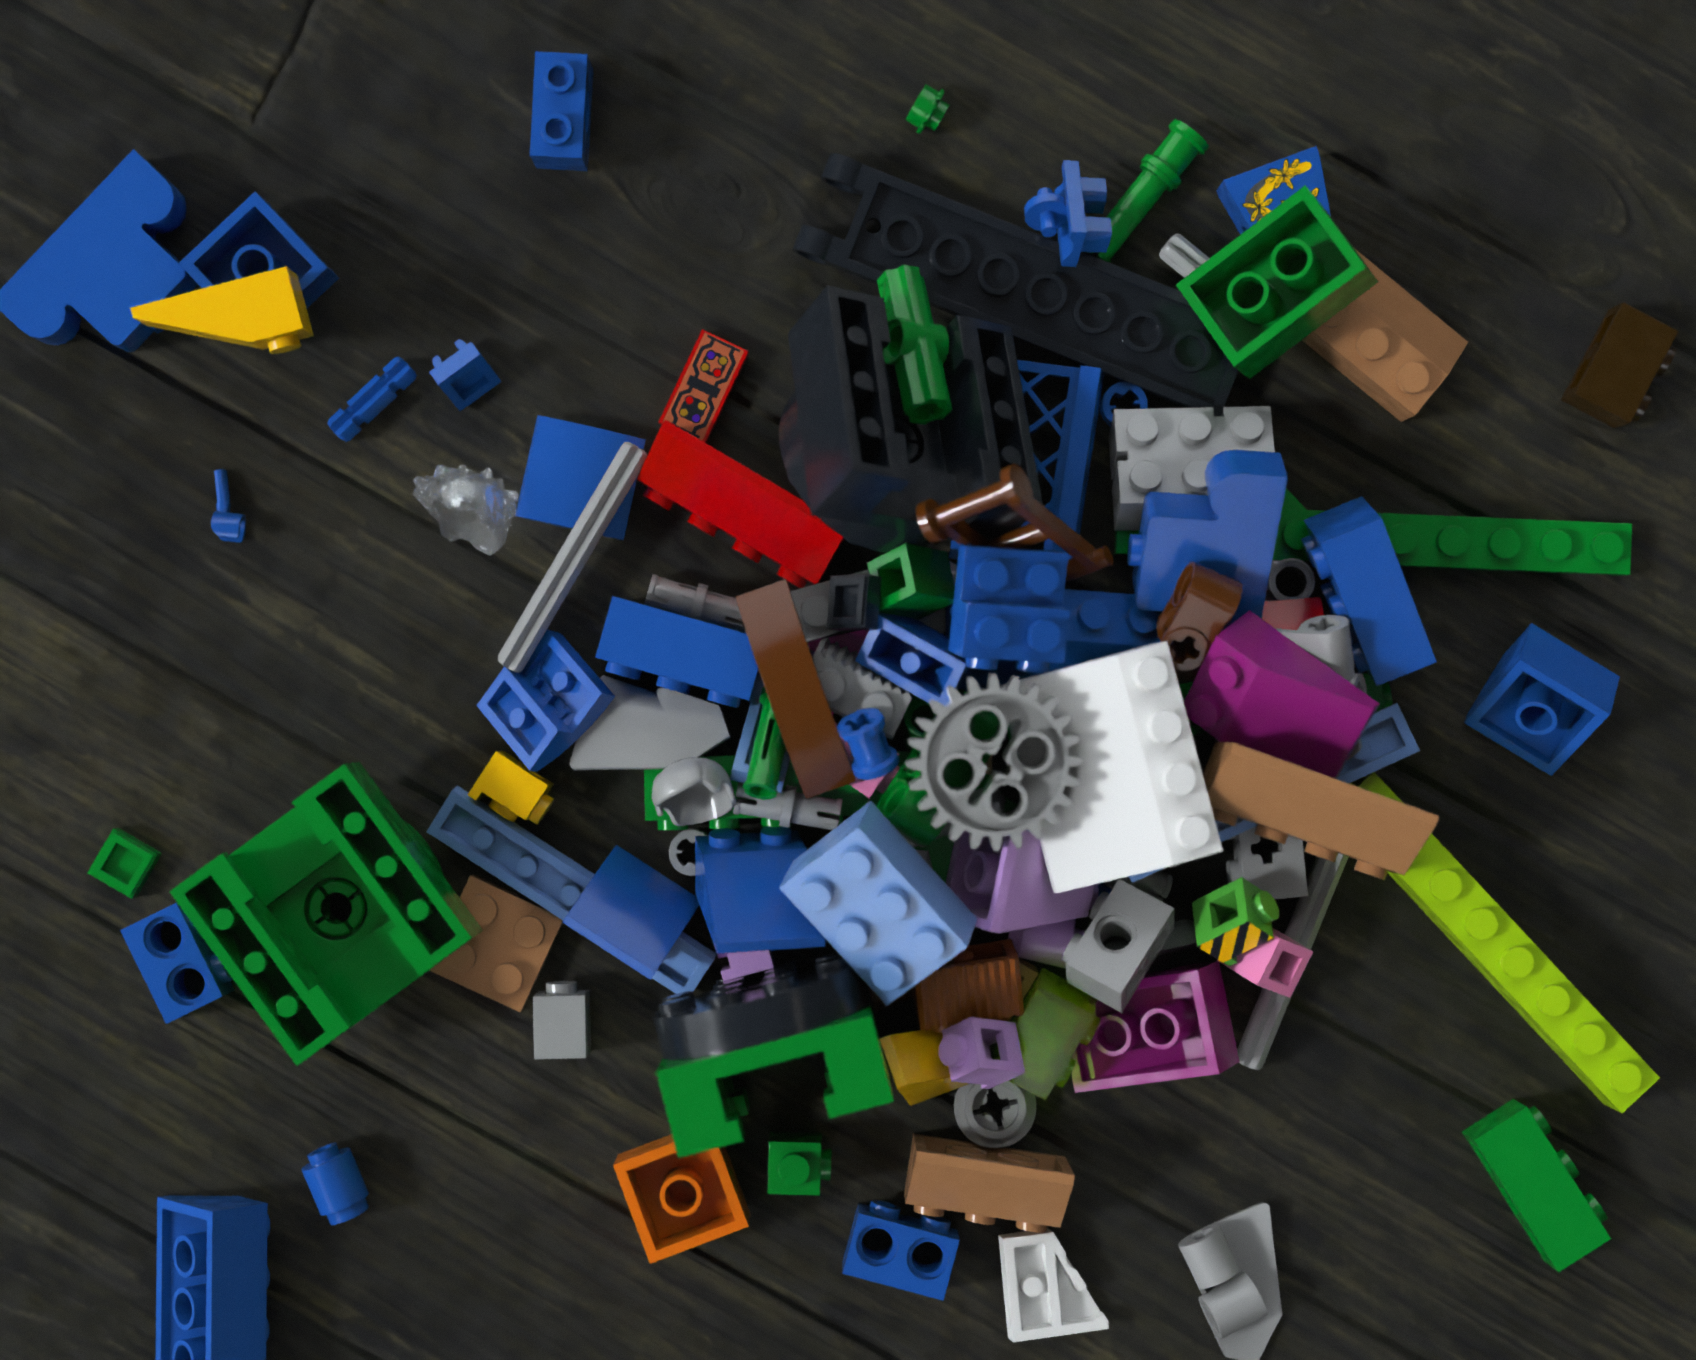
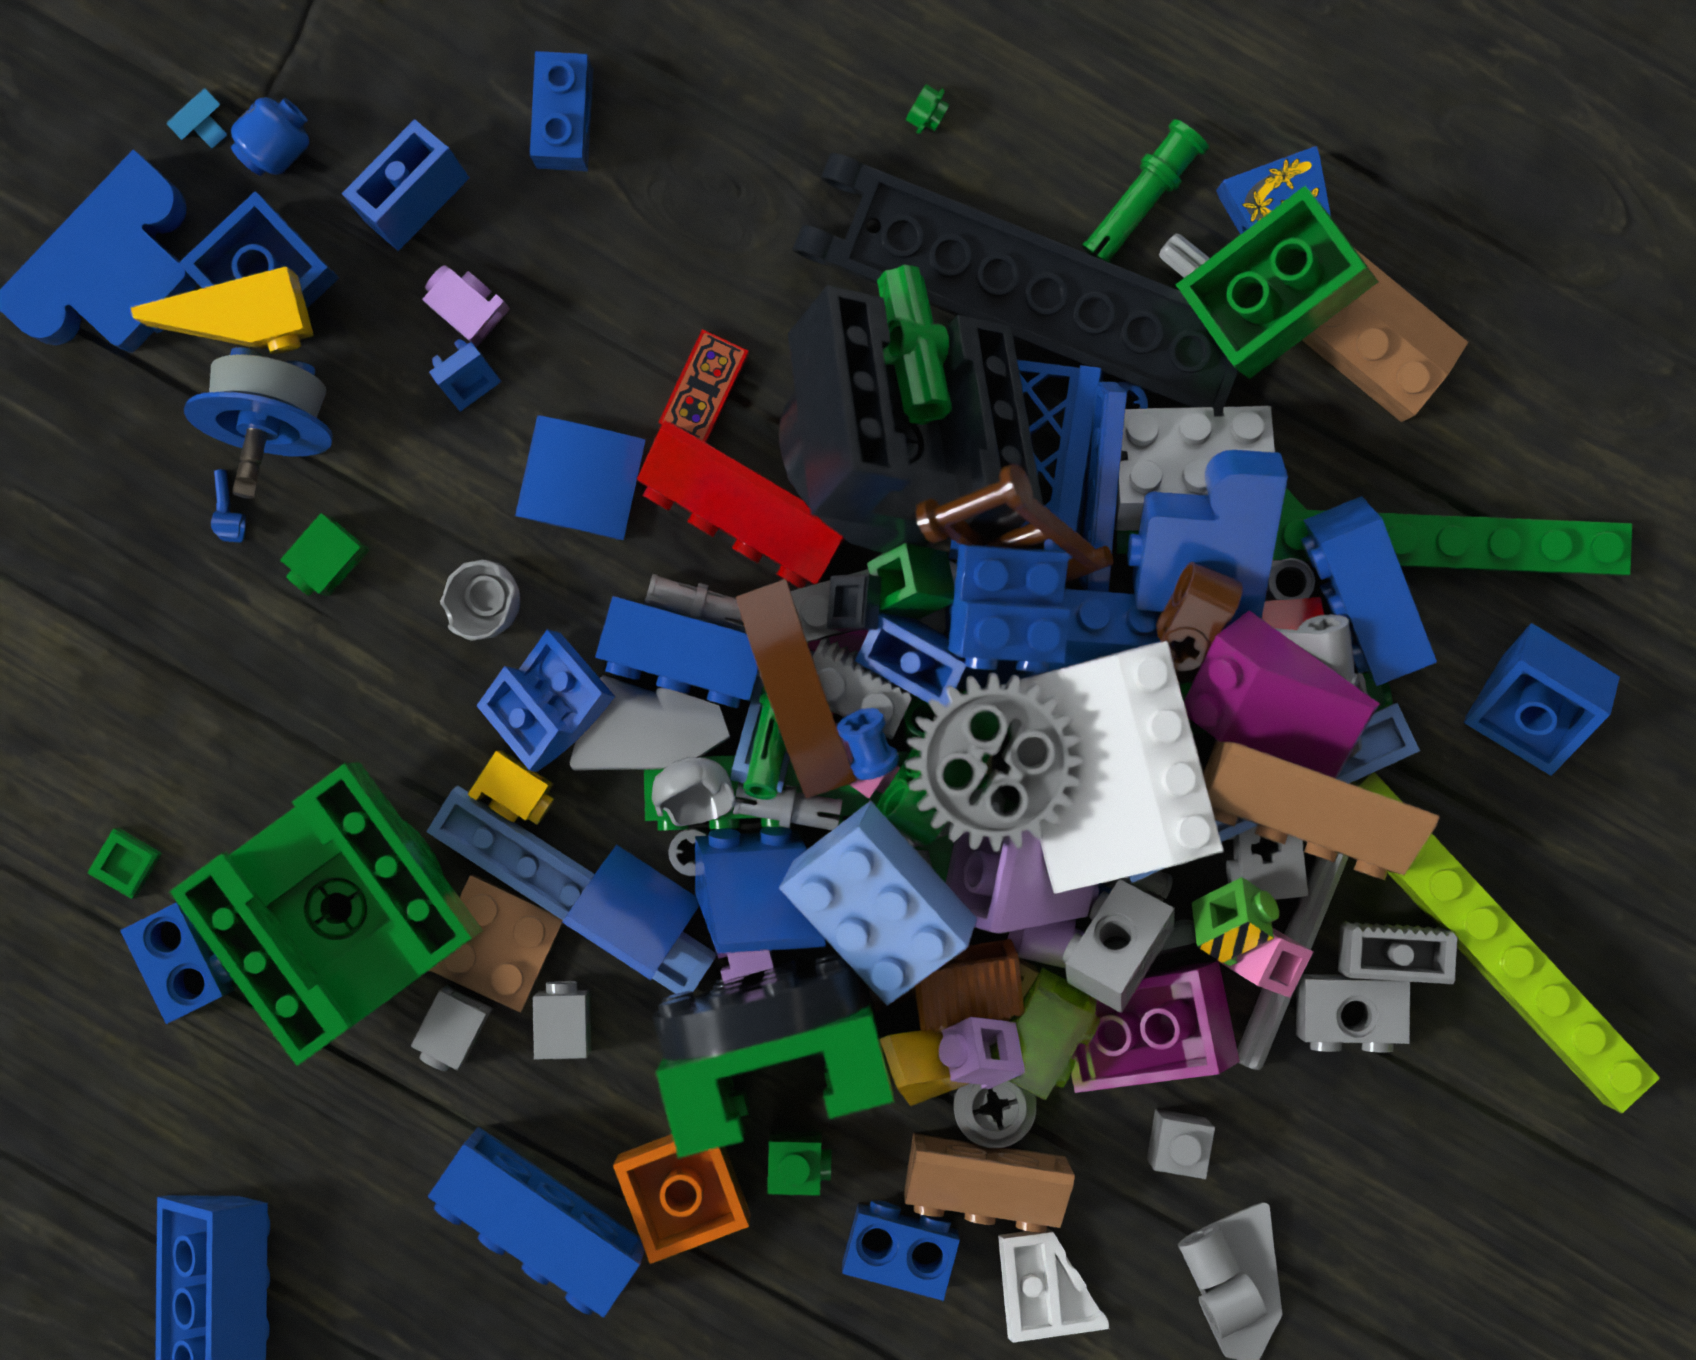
blue brick [301,1143,369,1225] -> none
blue axle [327,356,417,442] -> none
clear hair [413,465,519,556] -> none
light grey axle [498,442,648,673] -> none
blue hips [1024,160,1112,267] -> none
green brick [1462,1099,1611,1273] -> none
dark brown brick [1561,302,1679,429] -> none
none -> dark azure tile [167,88,227,148]
none -> piece [184,347,333,498]
none -> blue head [231,97,309,176]
none -> green brick [280,513,369,596]
none -> blue brick [342,119,469,251]
none -> light grey brick [411,985,493,1071]
none -> lavender brick [422,265,510,347]
none -> blue brick [428,1126,645,1318]
none -> light grey hair [440,559,520,641]
none -> blue tile [1078,381,1127,592]
none -> light grey brick [1147,1109,1215,1179]
none -> light grey brick [1296,974,1410,1052]
none -> light grey brick [1338,921,1457,984]

